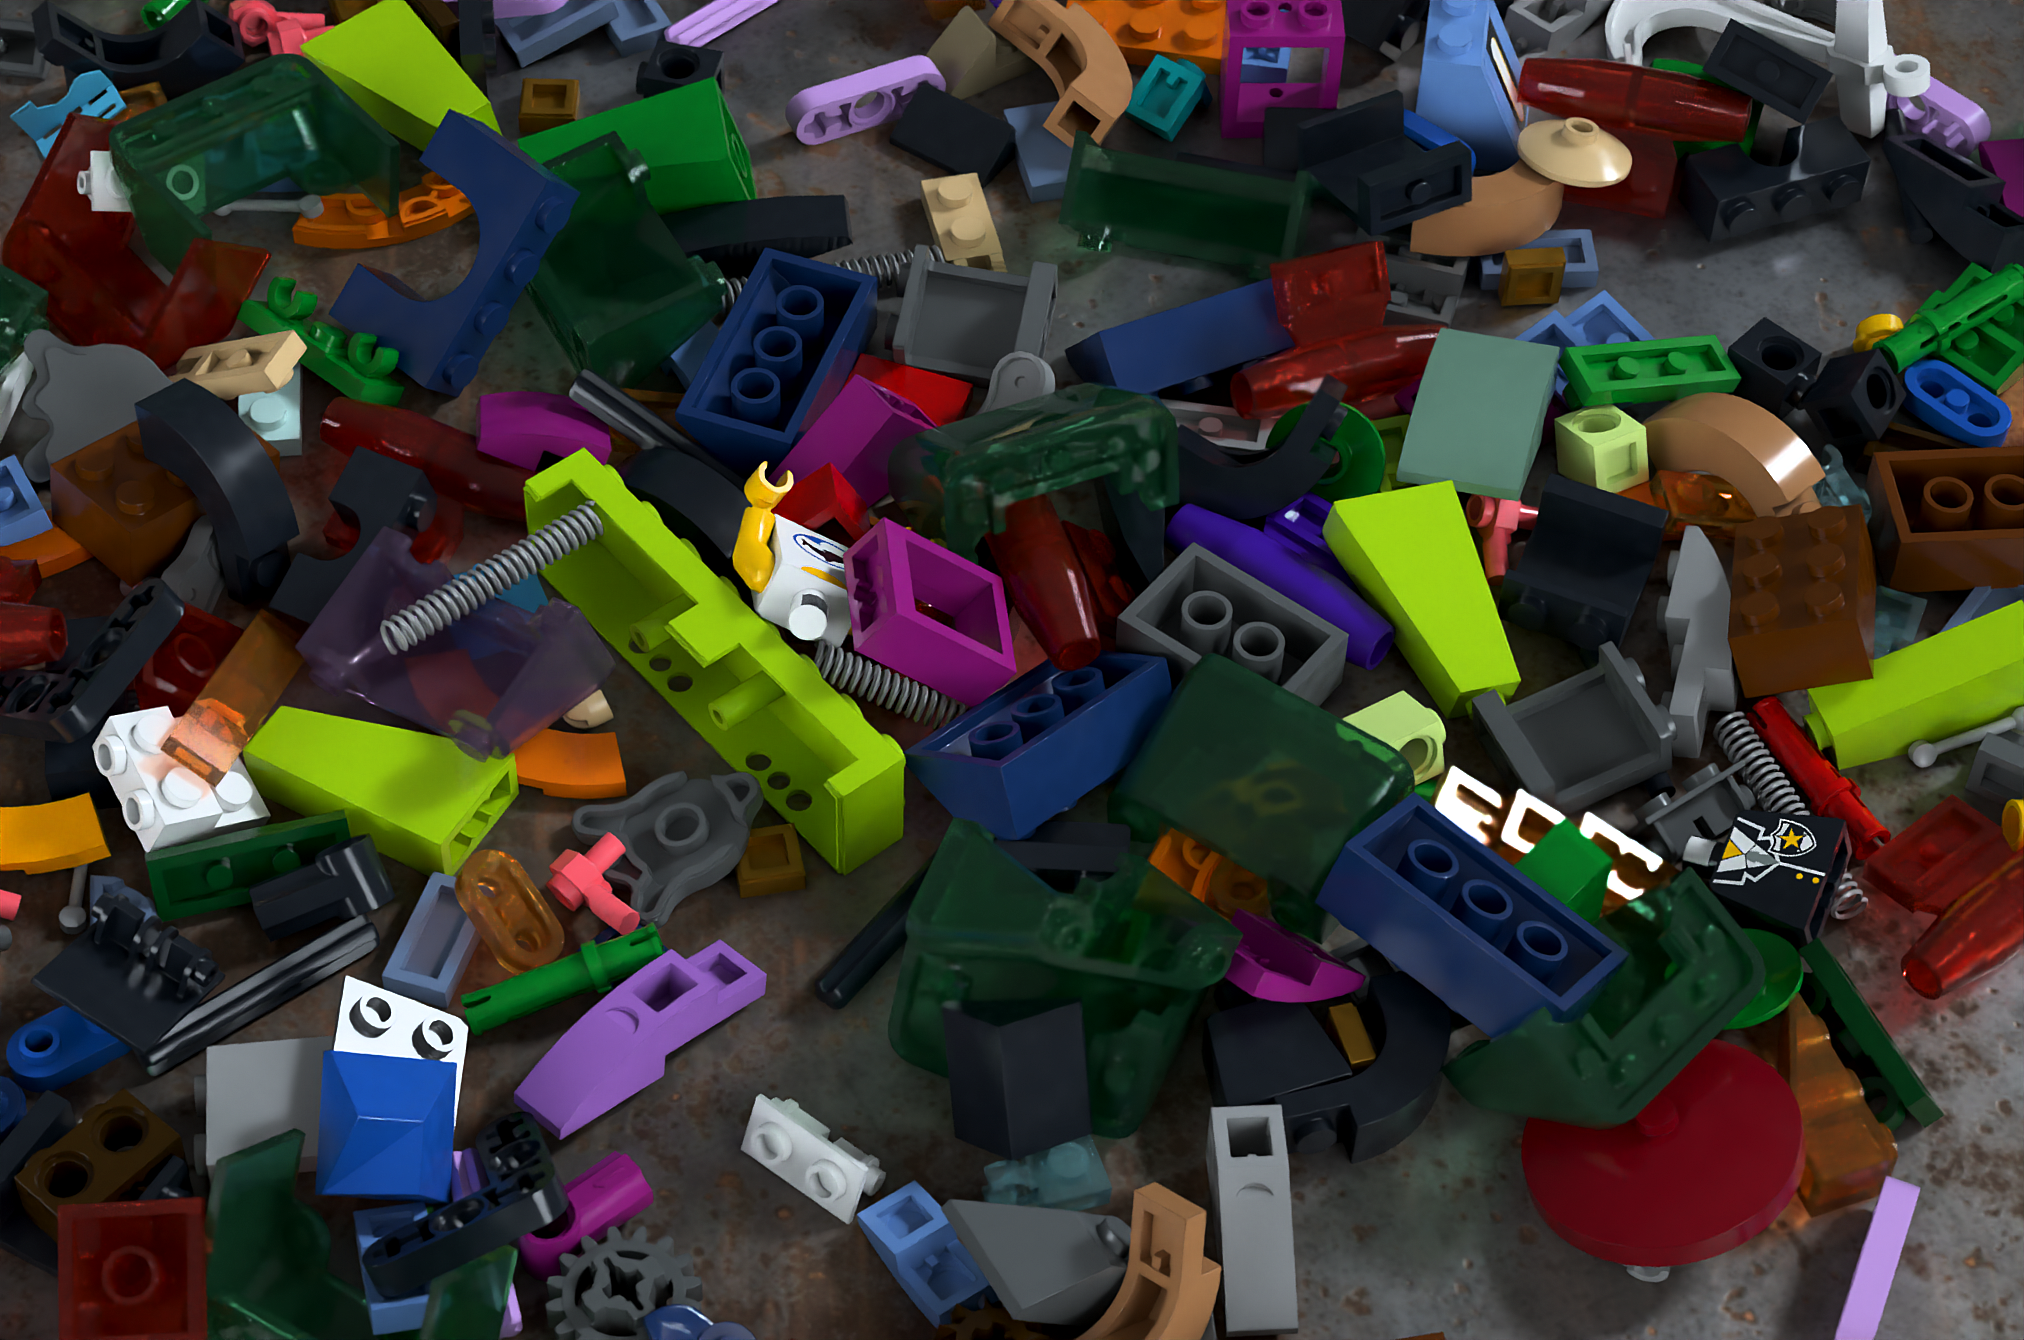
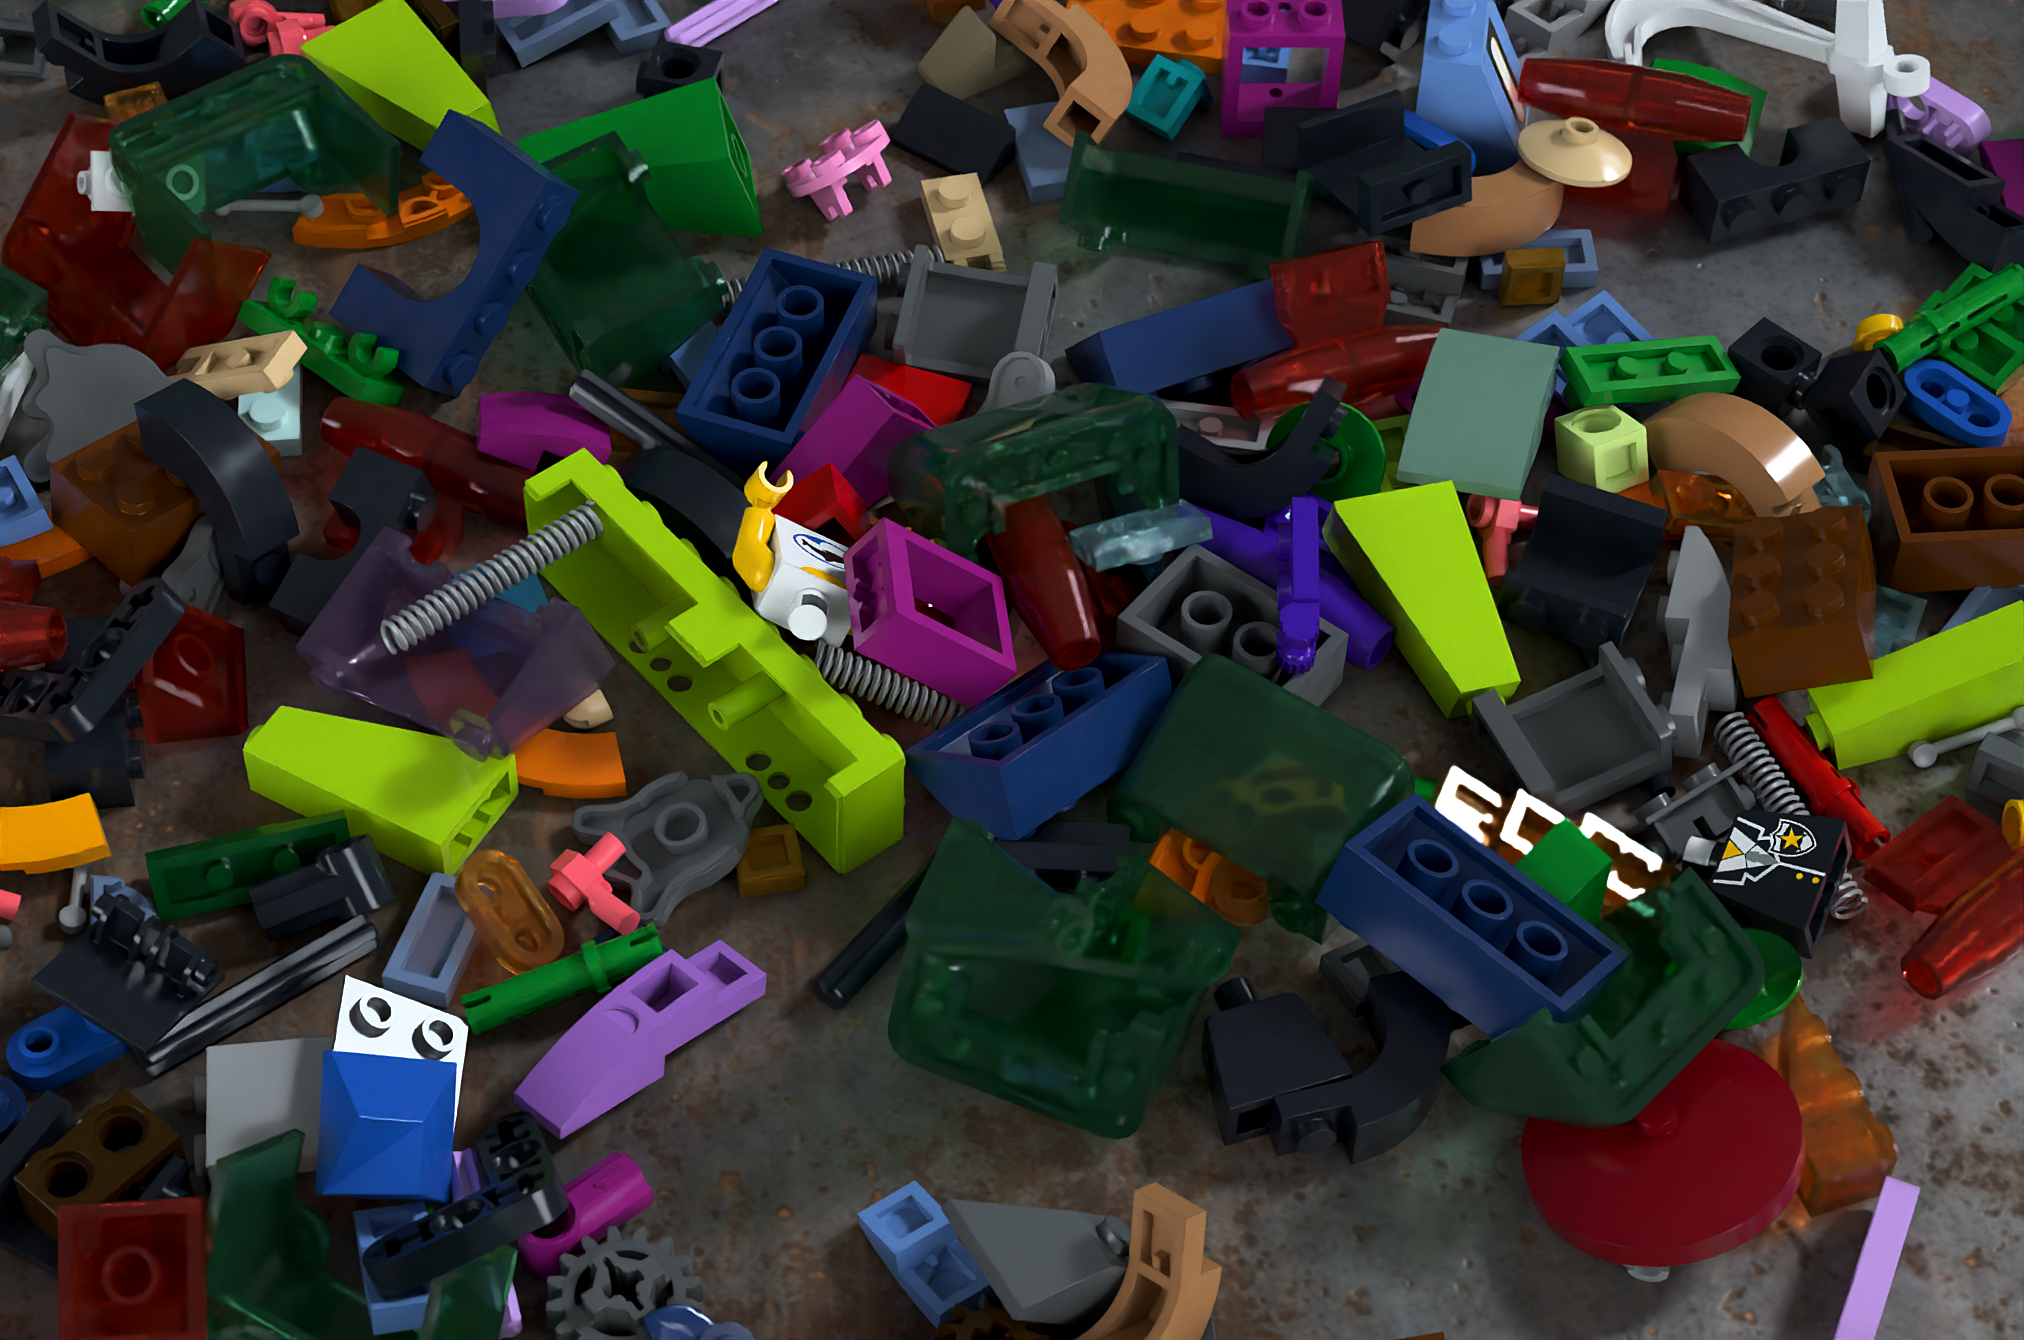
medium azure piece [10,70,127,165] -> none
white plate [92,706,271,853] -> none
clear orange slope [160,609,314,788] -> none
pearl gold tile [518,78,580,132] -> none
black slope [607,195,853,288] -> none
white hinge [741,1094,886,1224] -> none
lavender beam [785,55,946,145] -> none
black slope [942,997,1094,1161] -> none
clear light blue plate [982,1134,1112,1211] -> none
magenta slope [1169,908,1366,1002] -> none
light grey slope [1206,1105,1298,1337] -> none
pearl gold tile [1325,1002,1376,1077] -> none
yellowish green brick [1339,690,1446,802] -> none
black panel [1702,18,1834,125] -> none
dark green plate [1793,937,1945,1134] -> none
none -> bright pink plate [780,119,892,221]
none -> clear light blue plate [1070,499,1213,572]
none -> dark purple hinge [1276,497,1320,675]

